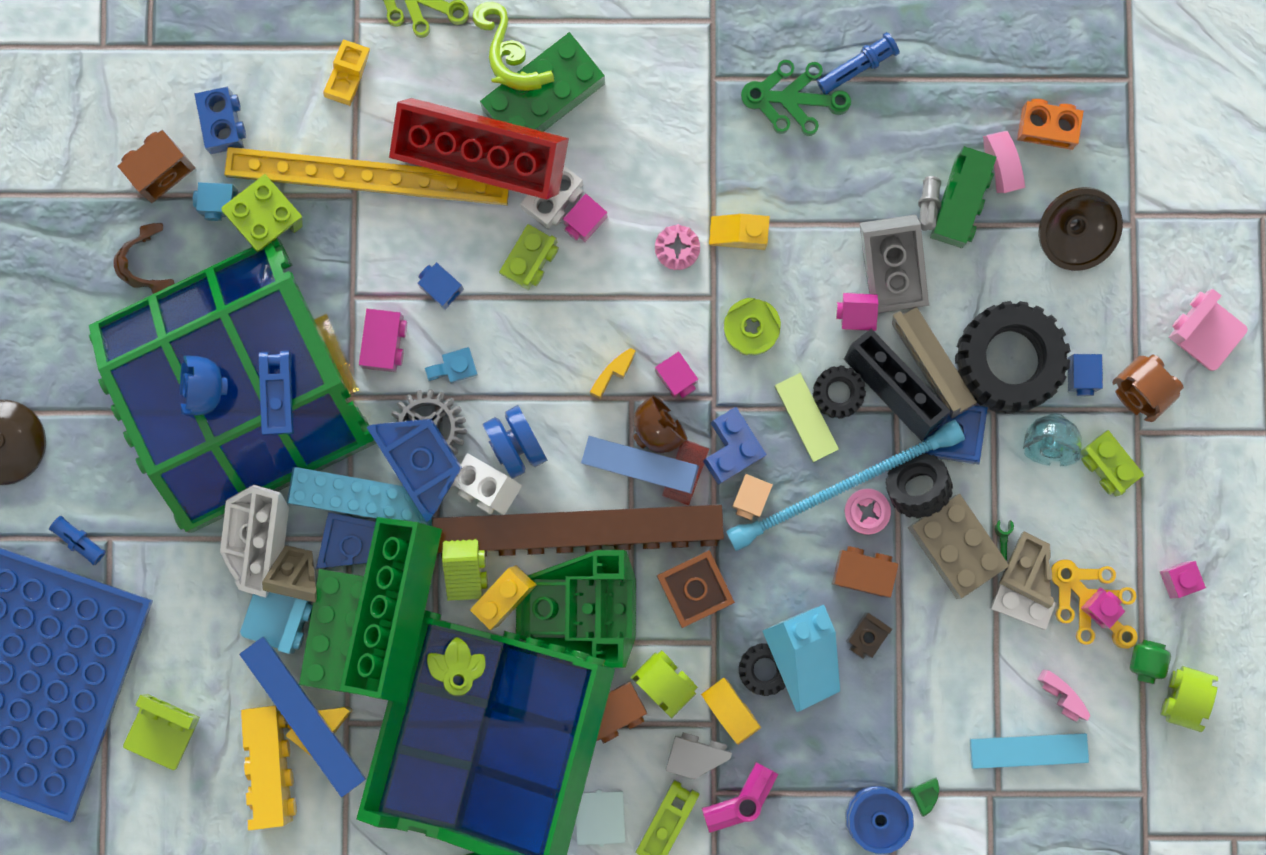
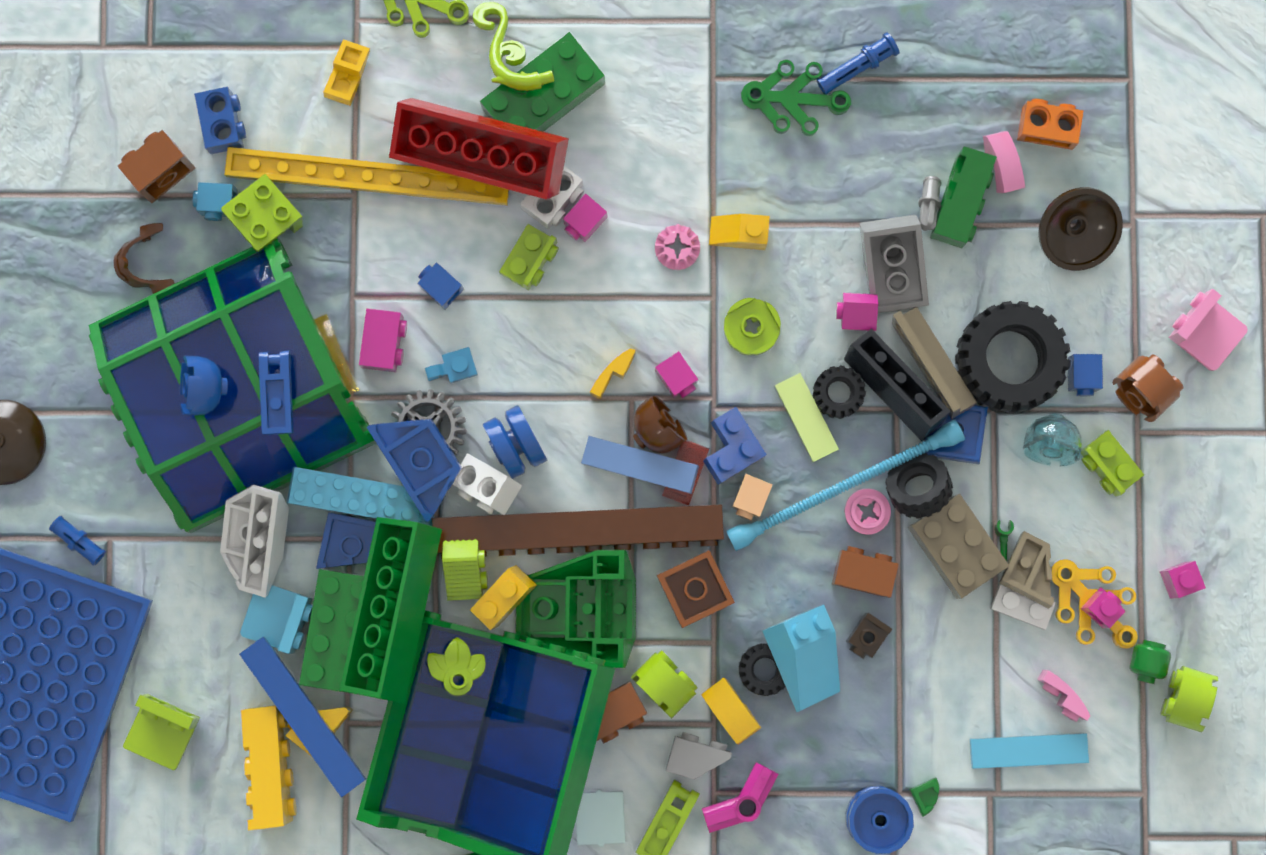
dark tan wing [262,545,317,602] -> none

